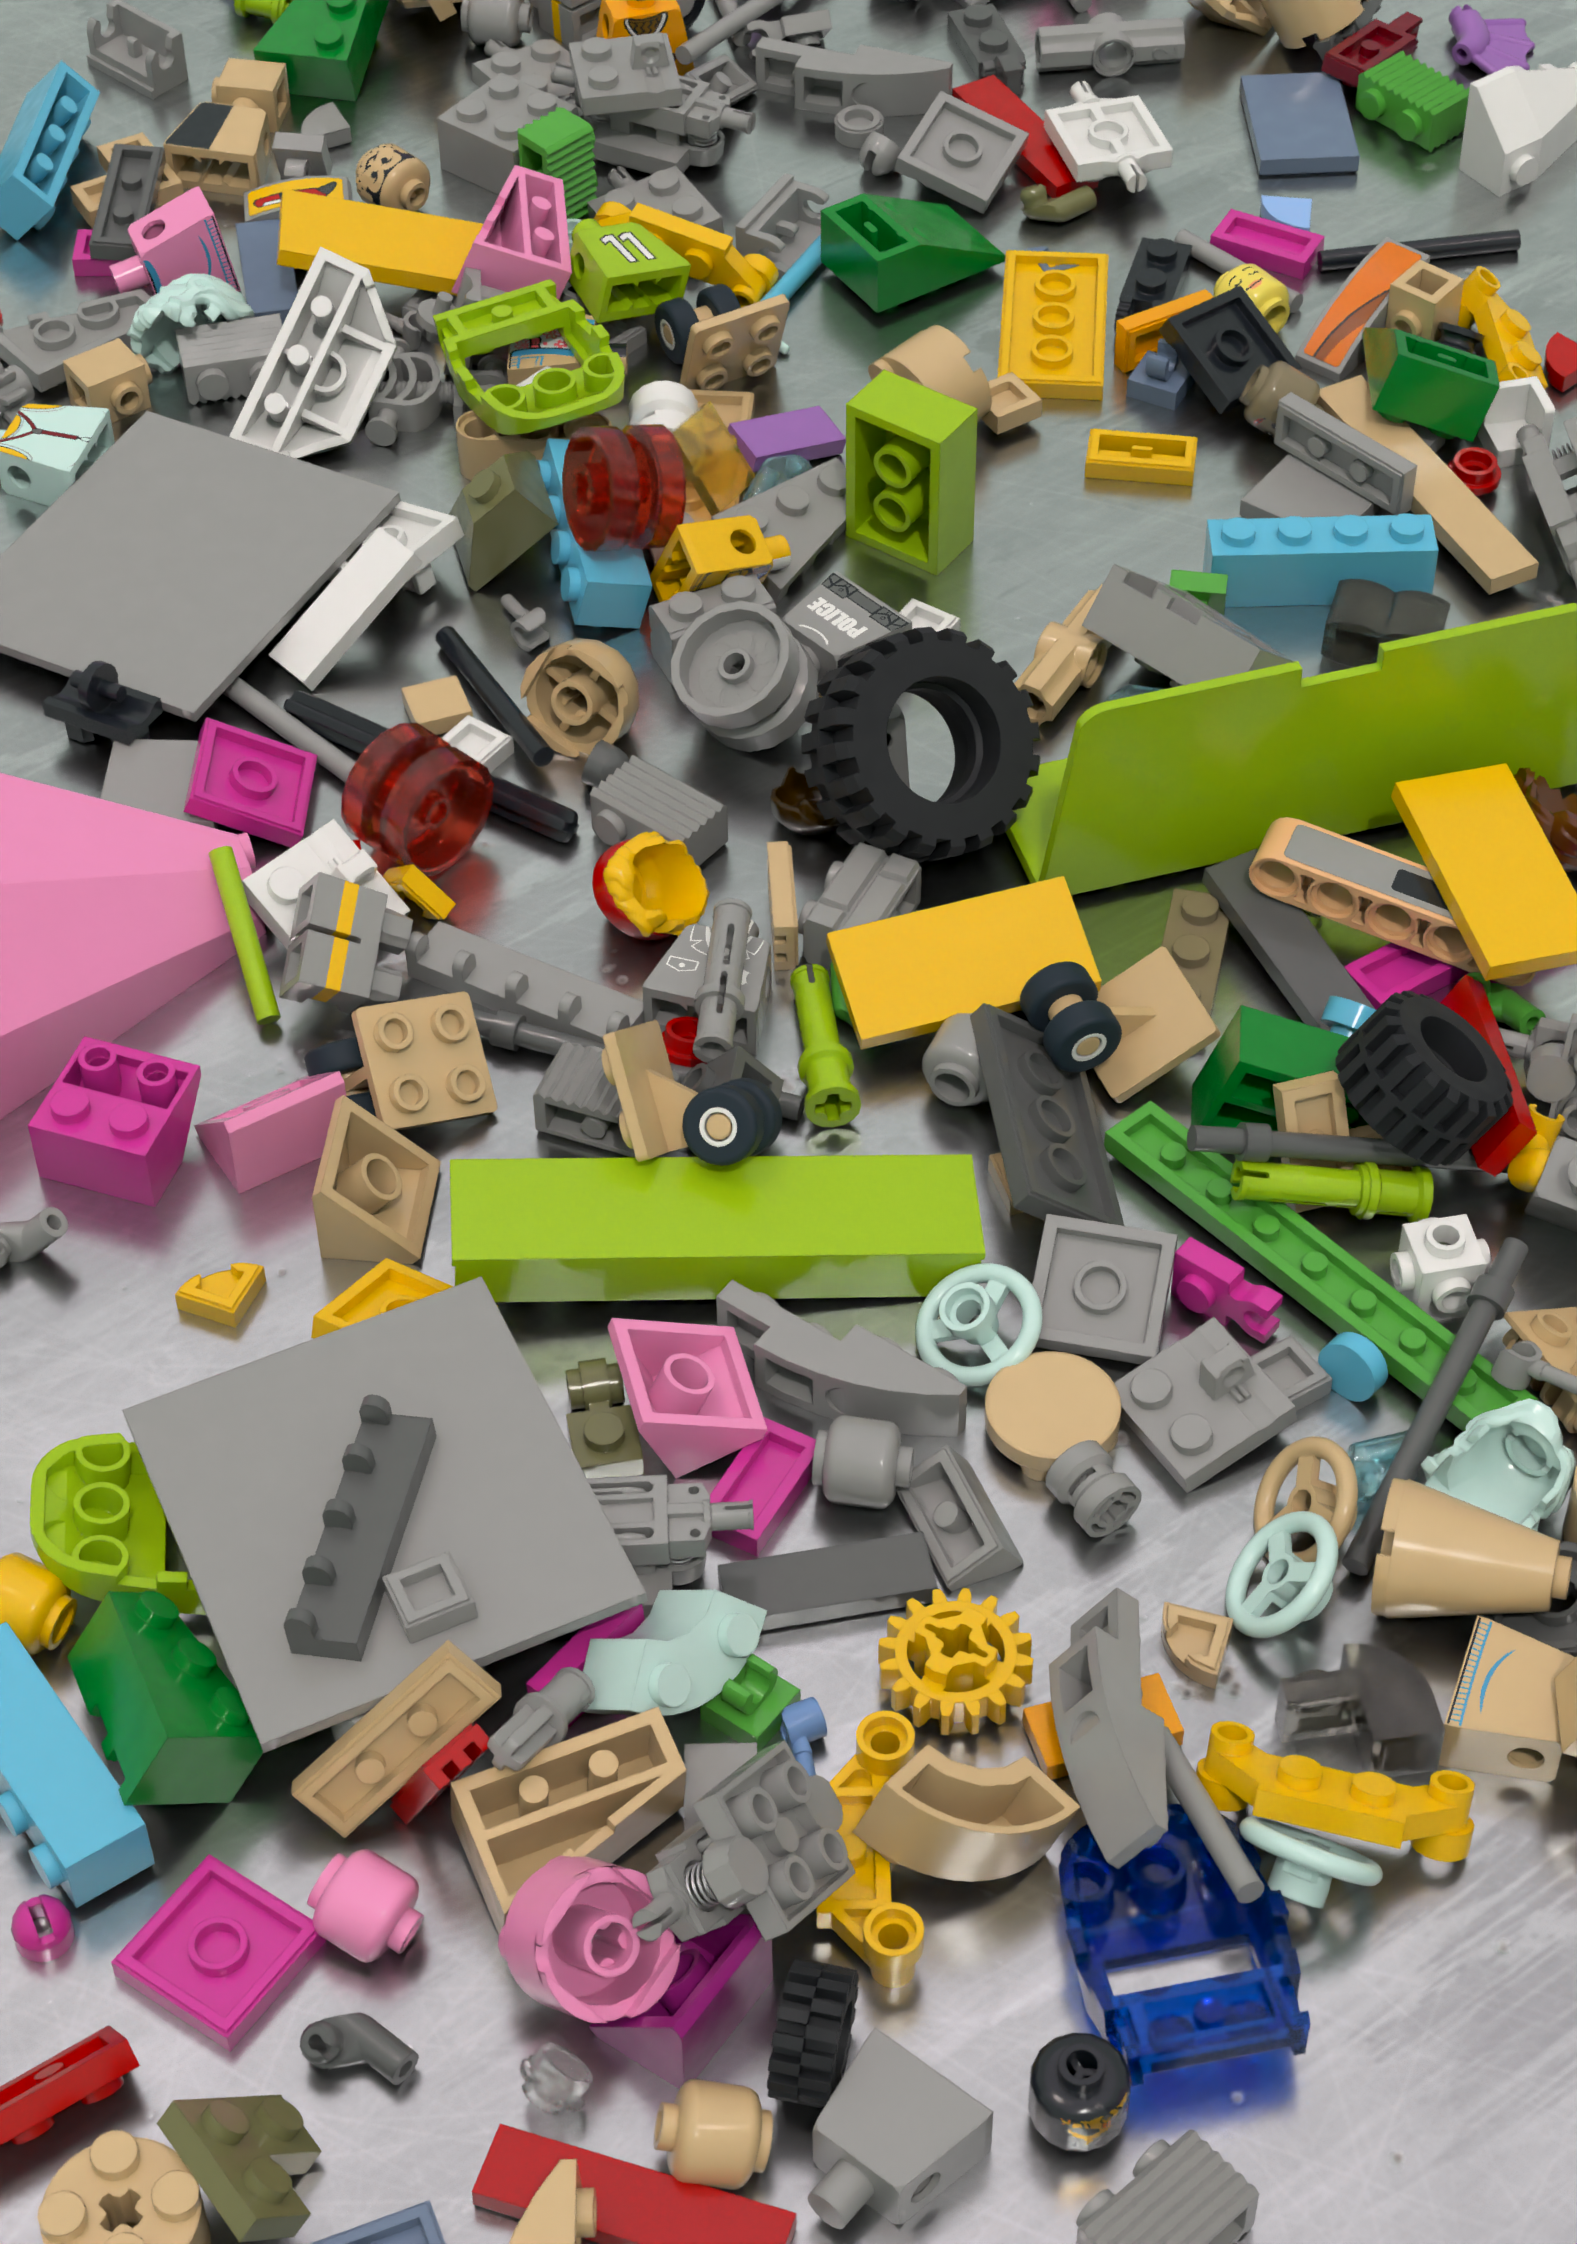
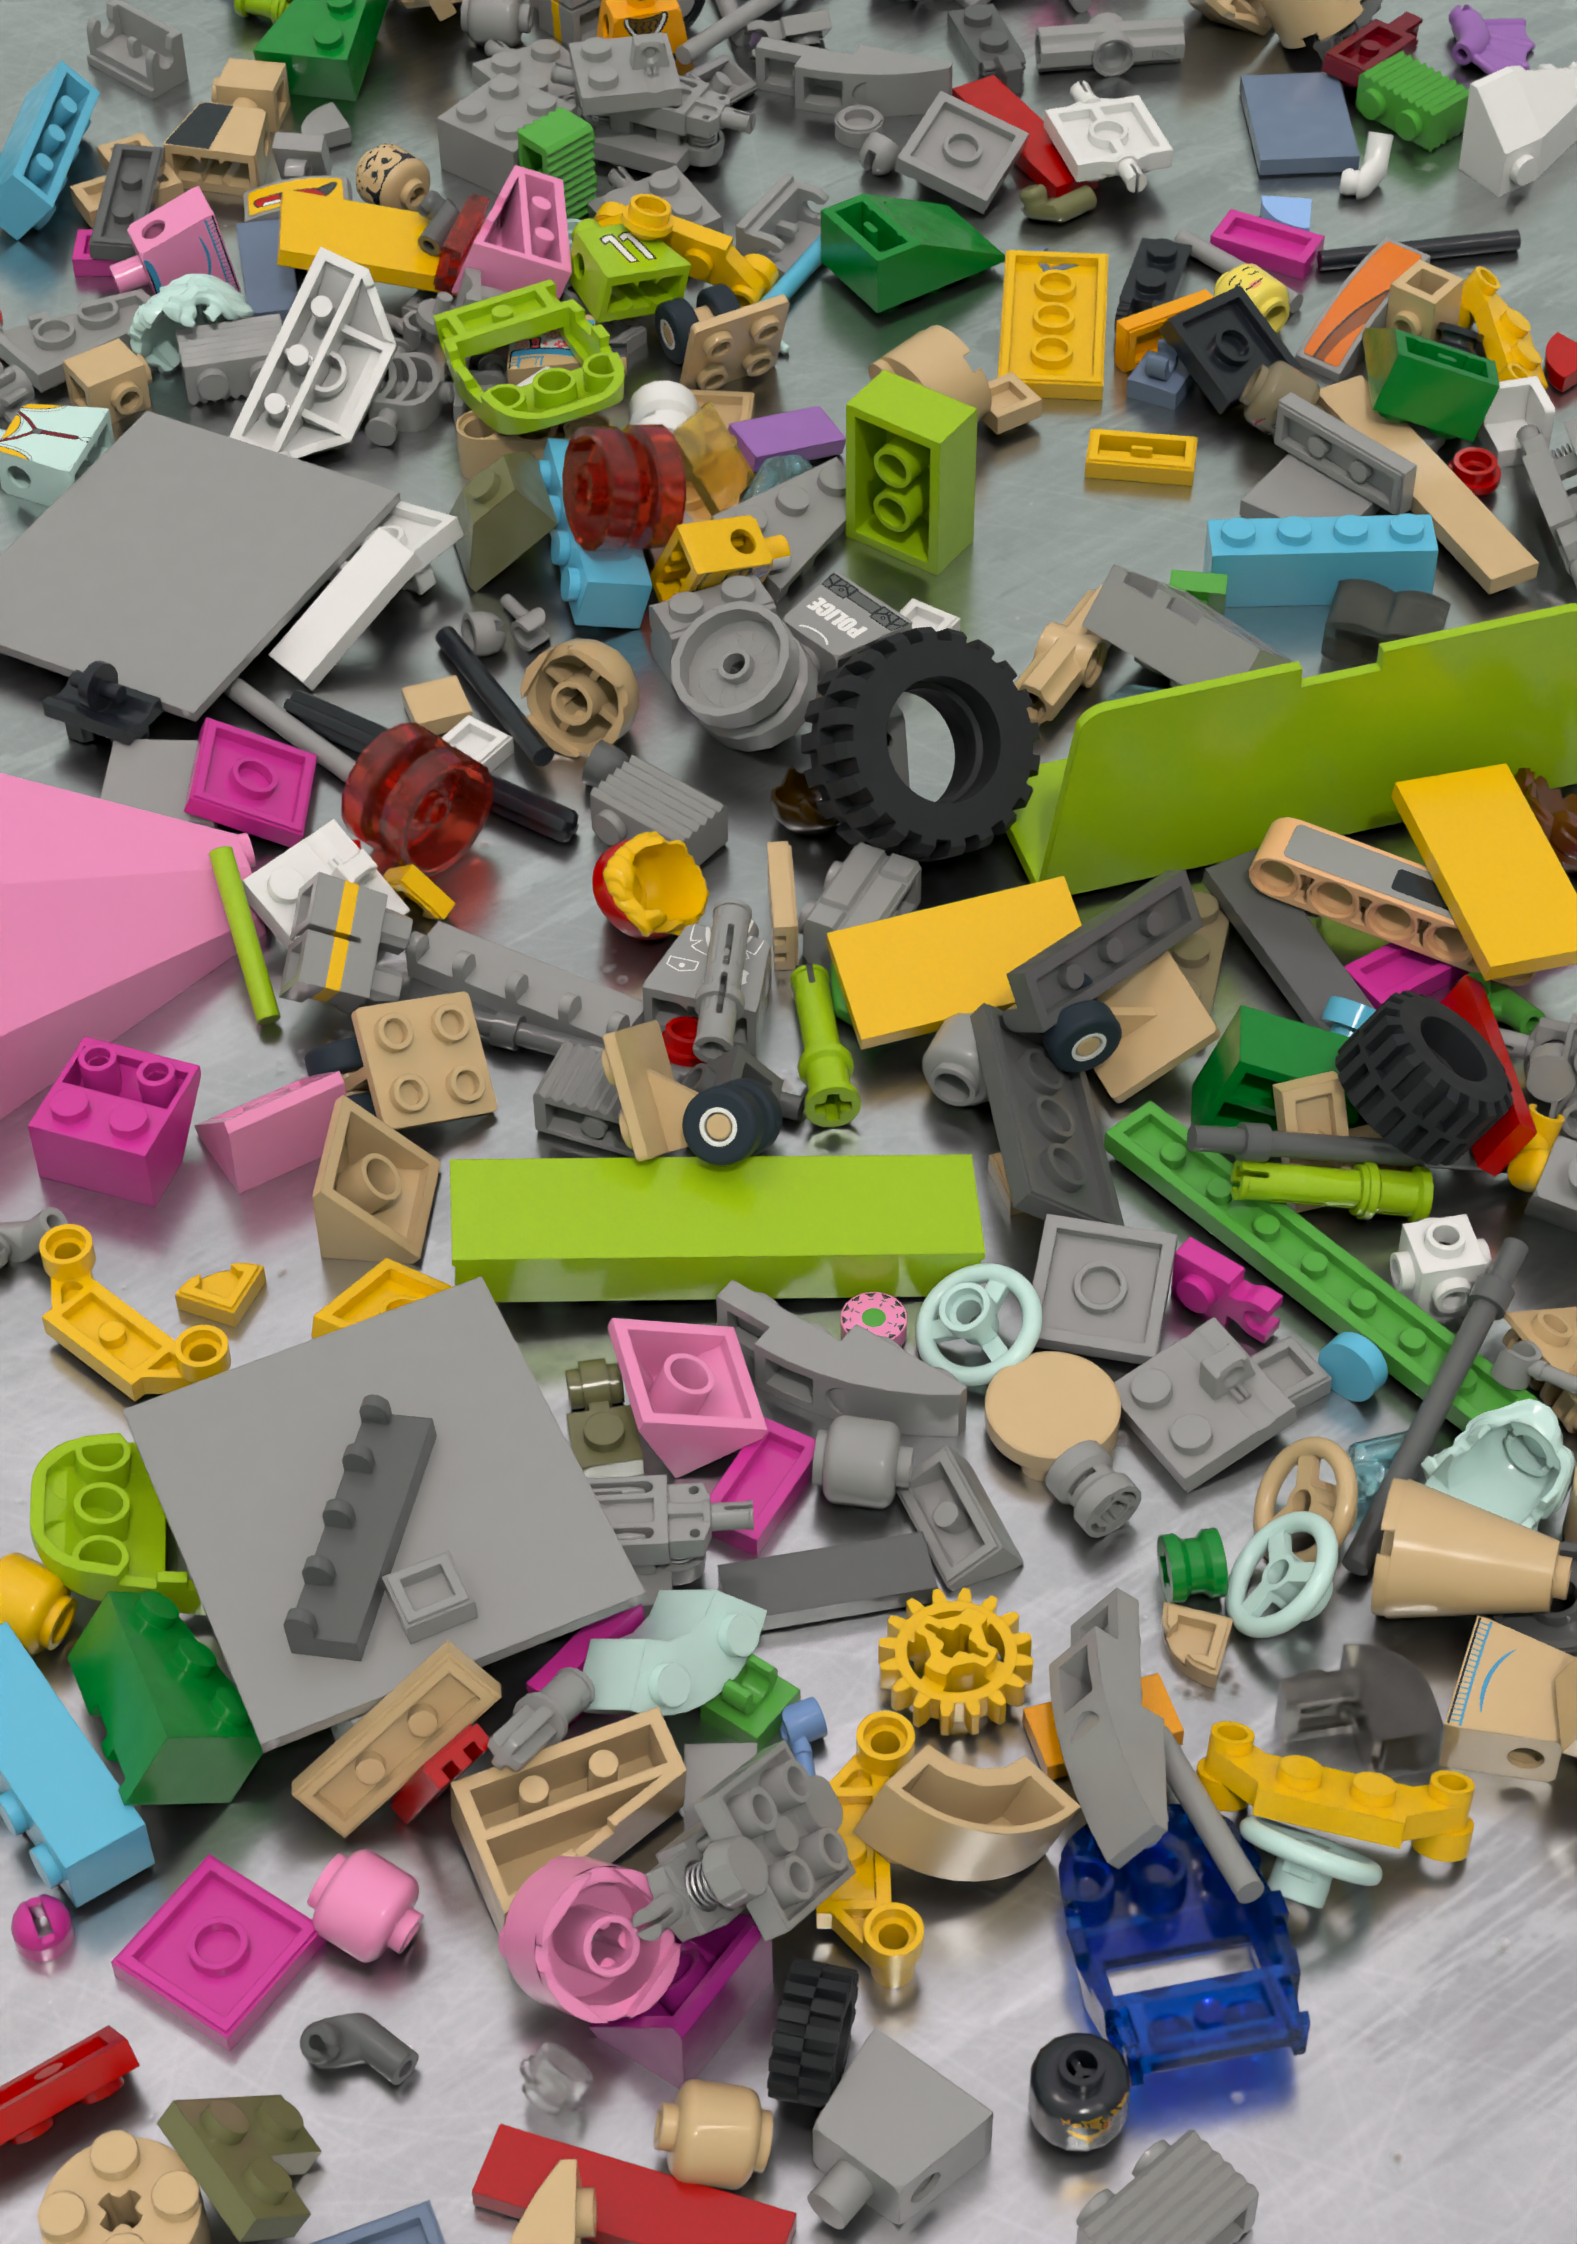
none -> yellow plate [39,1224,231,1402]
none -> dark grey arm [417,190,461,256]
none -> clear red tile [433,193,490,295]
none -> light grey hinge [461,611,506,657]
none -> yellow plate [621,194,674,241]
none -> bright pink tile [841,1292,907,1346]
none -> dark grey hinge [1003,869,1203,1033]
none -> green wheel [1157,1527,1228,1604]
none -> white arm [1339,131,1394,200]

